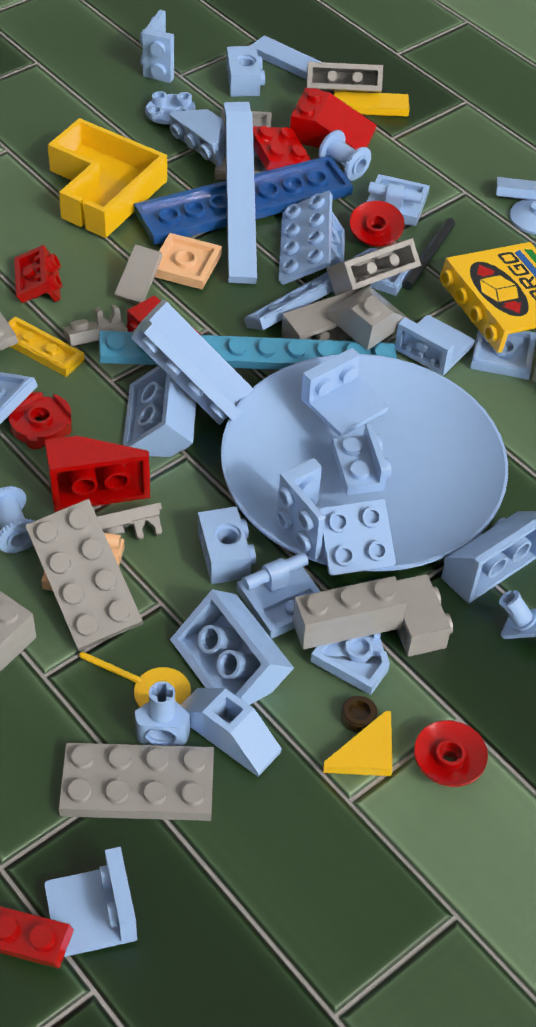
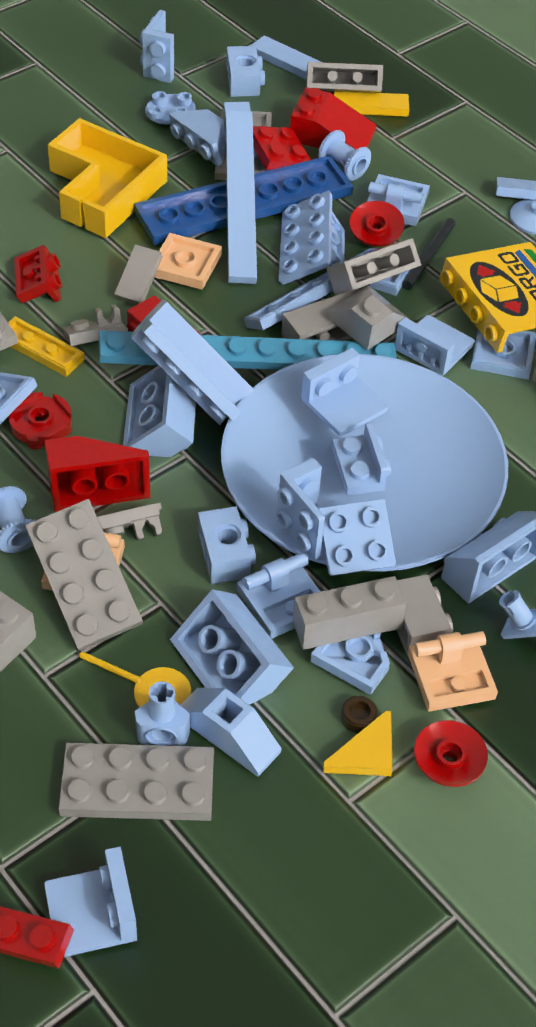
none -> light nougat plate [407,631,498,712]

